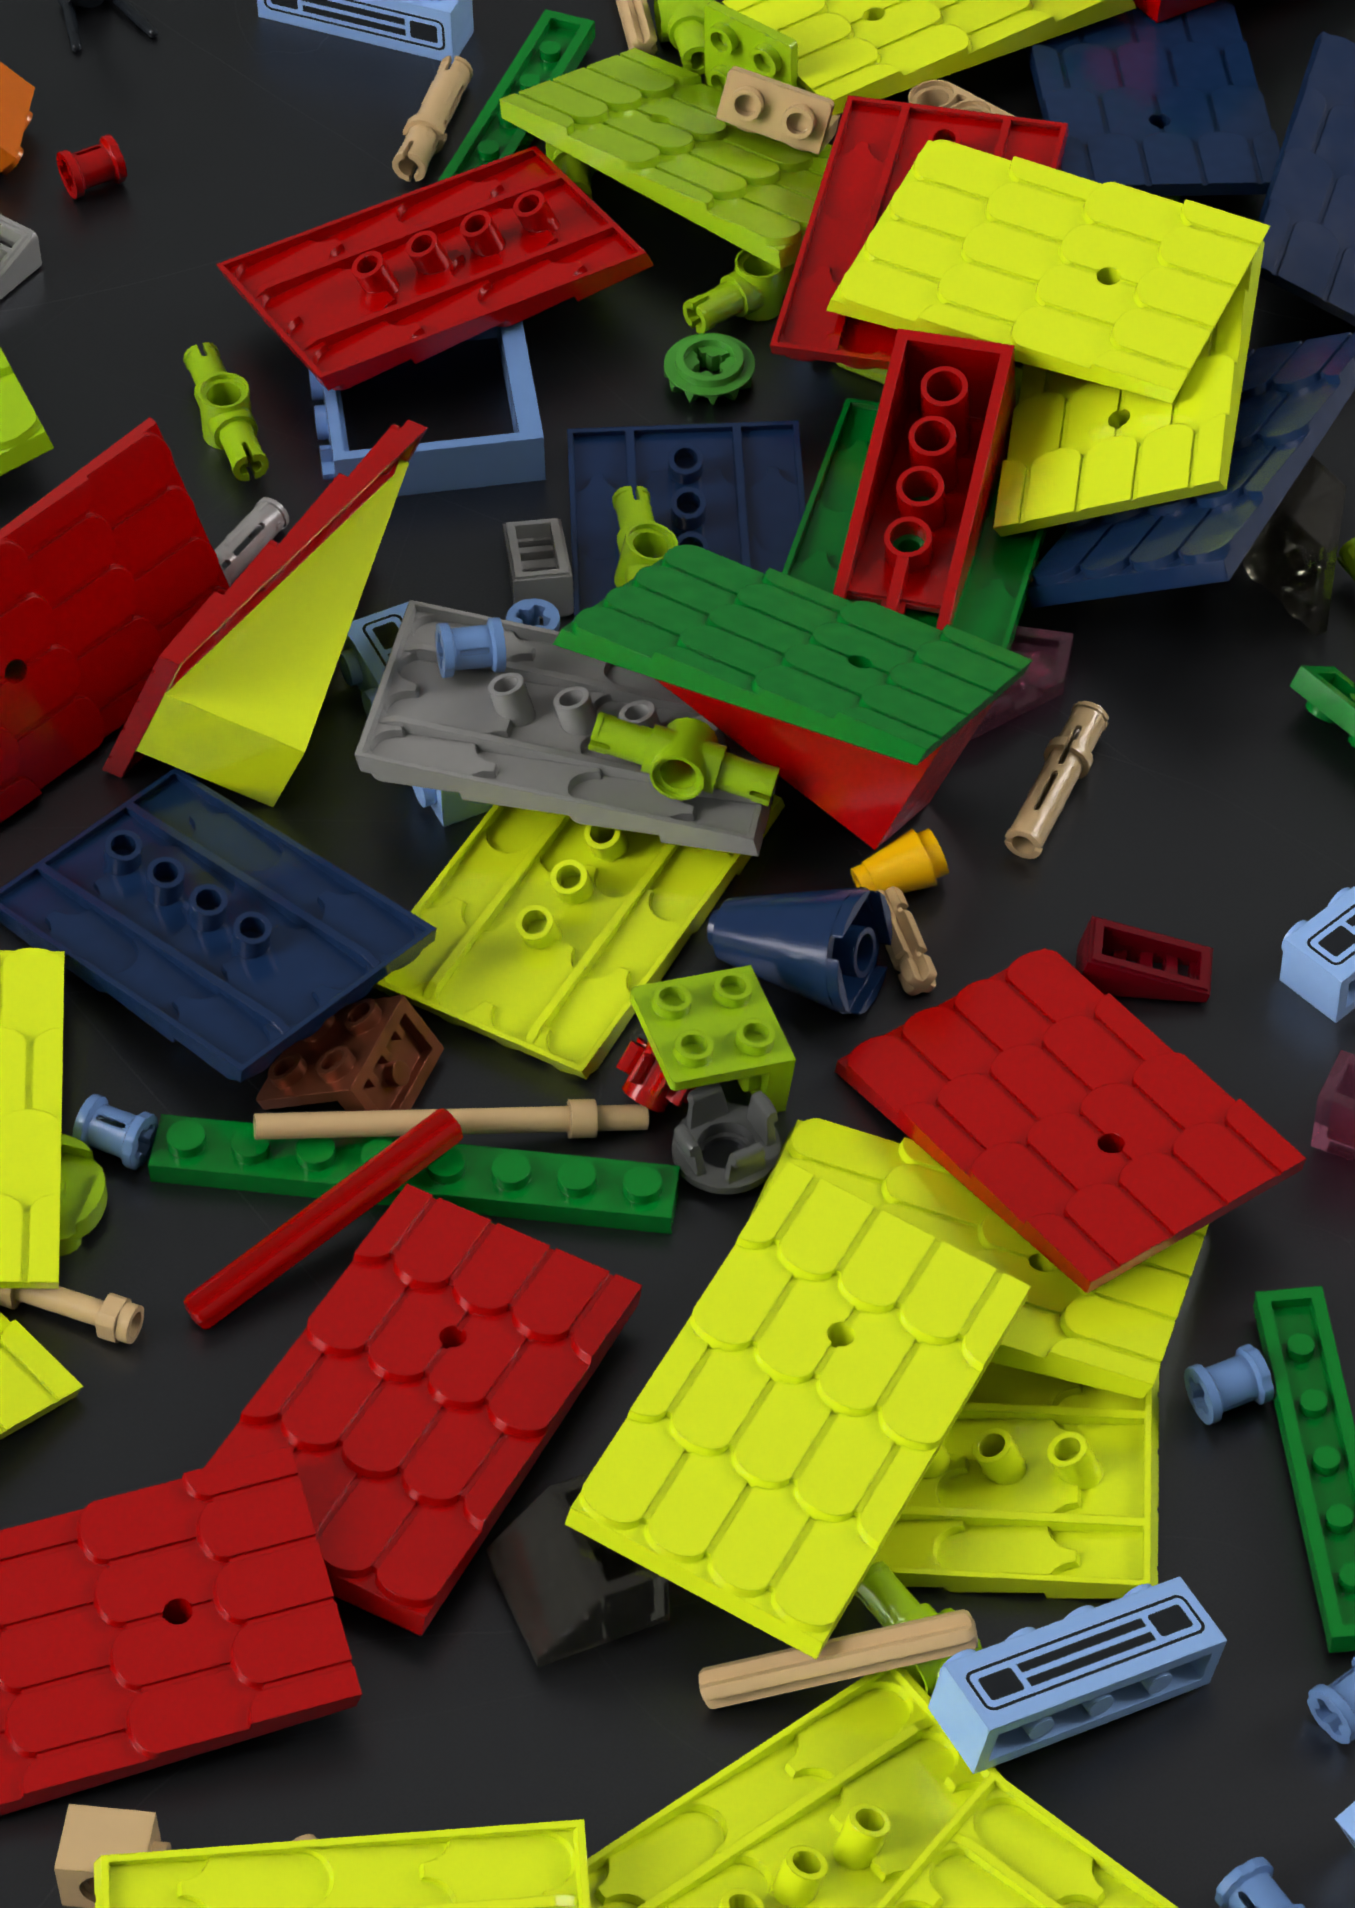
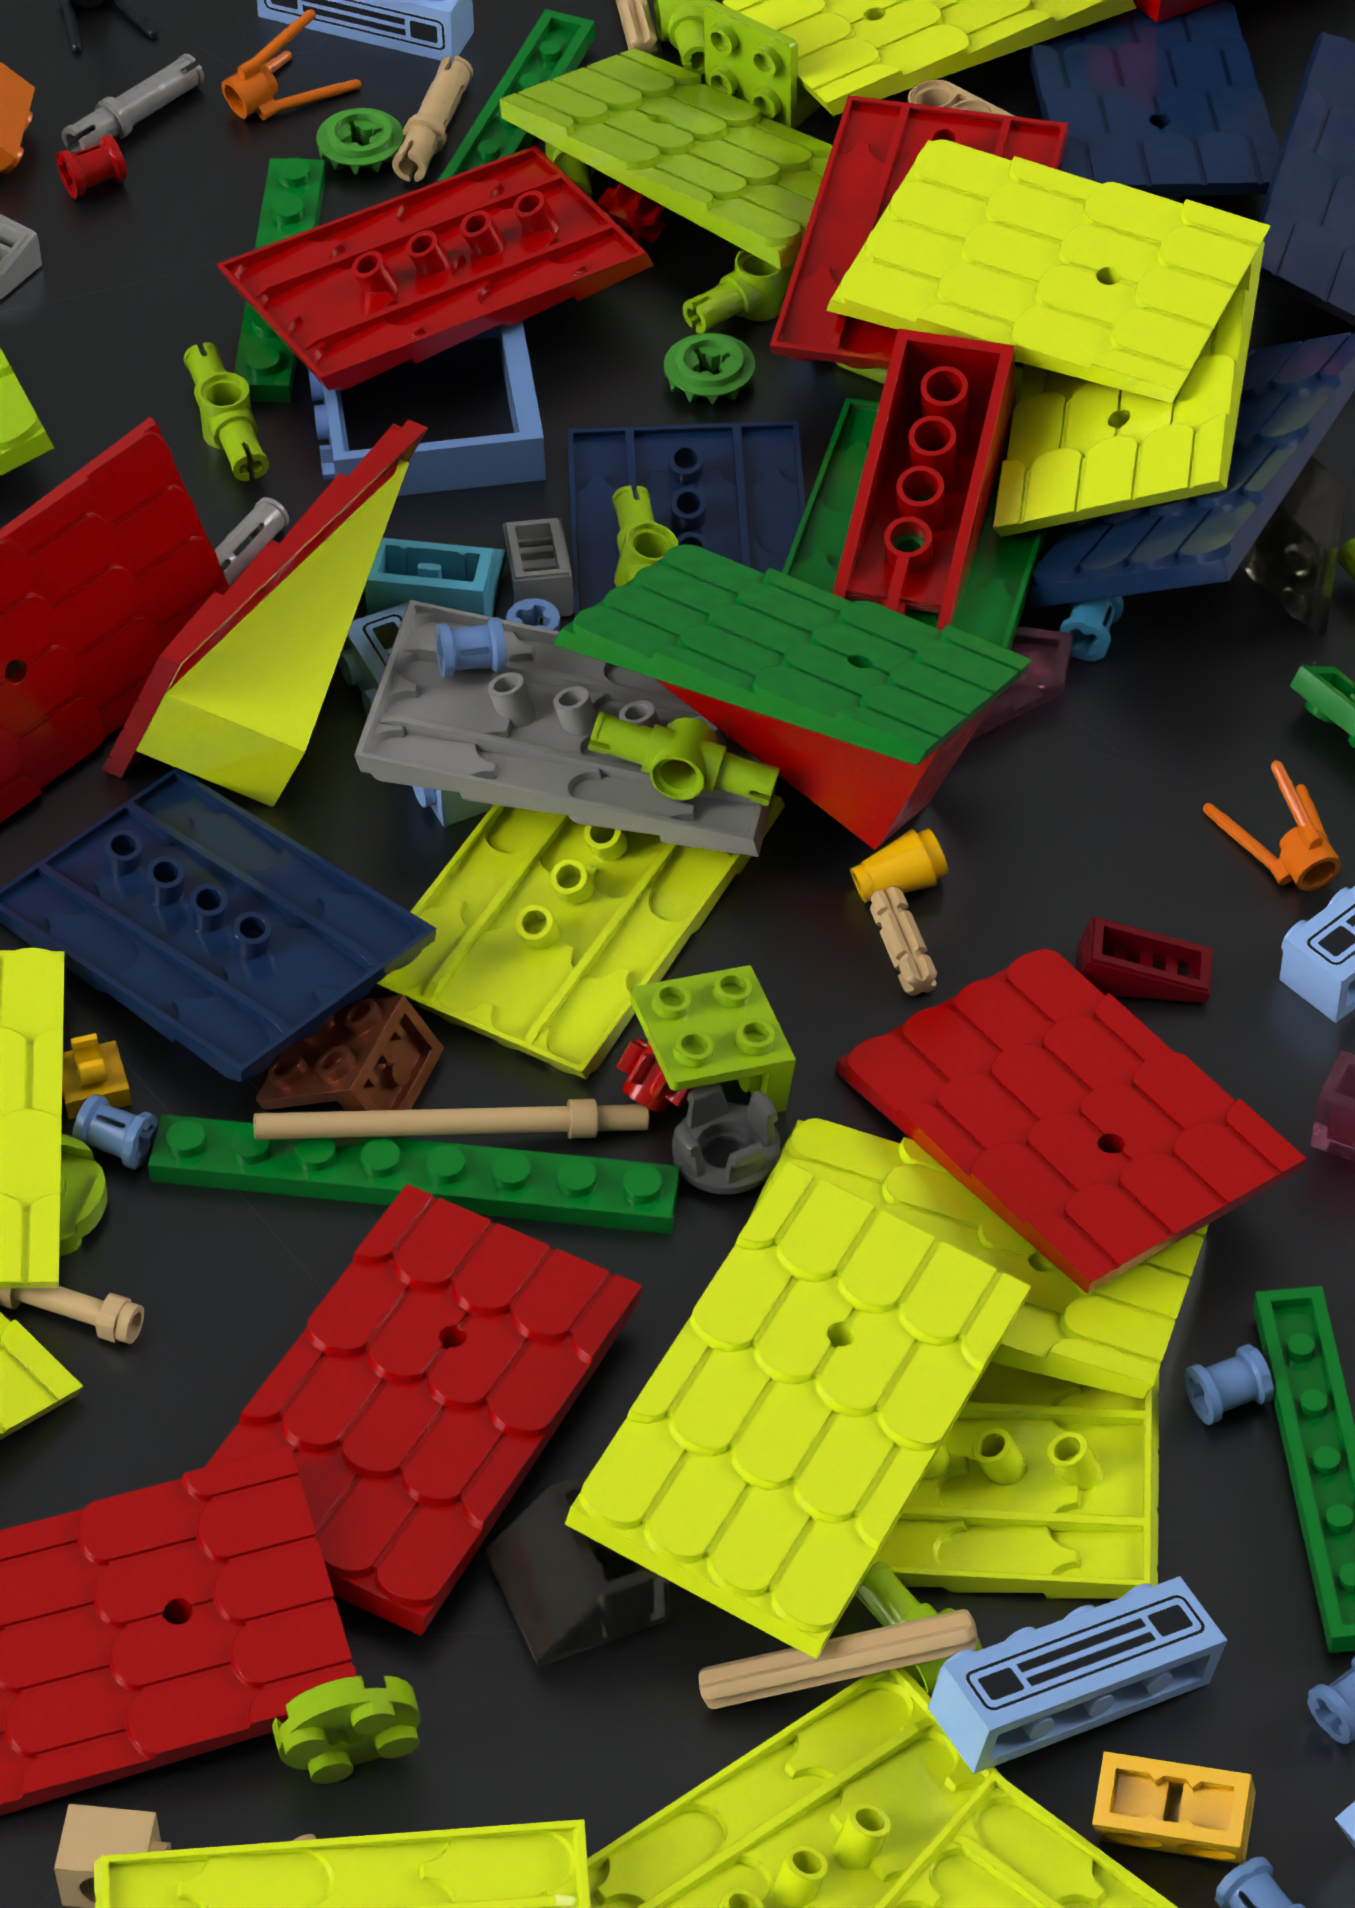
red axle [183,1108,463,1329] -> none
dark blue cone [707,887,892,1015] -> none
tan bracket [715,66,841,155] -> none
tan pin [1004,701,1109,859] -> none
none -> light grey pin [61,54,204,153]
none -> yellow tile [62,1033,132,1120]
none -> orange plant [221,9,361,120]
none -> green plate [234,158,326,403]
none -> lime plate [272,1675,421,1784]
none -> bright green gear [316,108,404,175]
none -> medium azure slope [365,538,507,617]
none -> red gear [596,183,666,248]
none -> dark azure bush [1057,596,1124,662]
none -> yellow brick [1092,1751,1256,1864]
none -> orange plant [1203,760,1342,891]

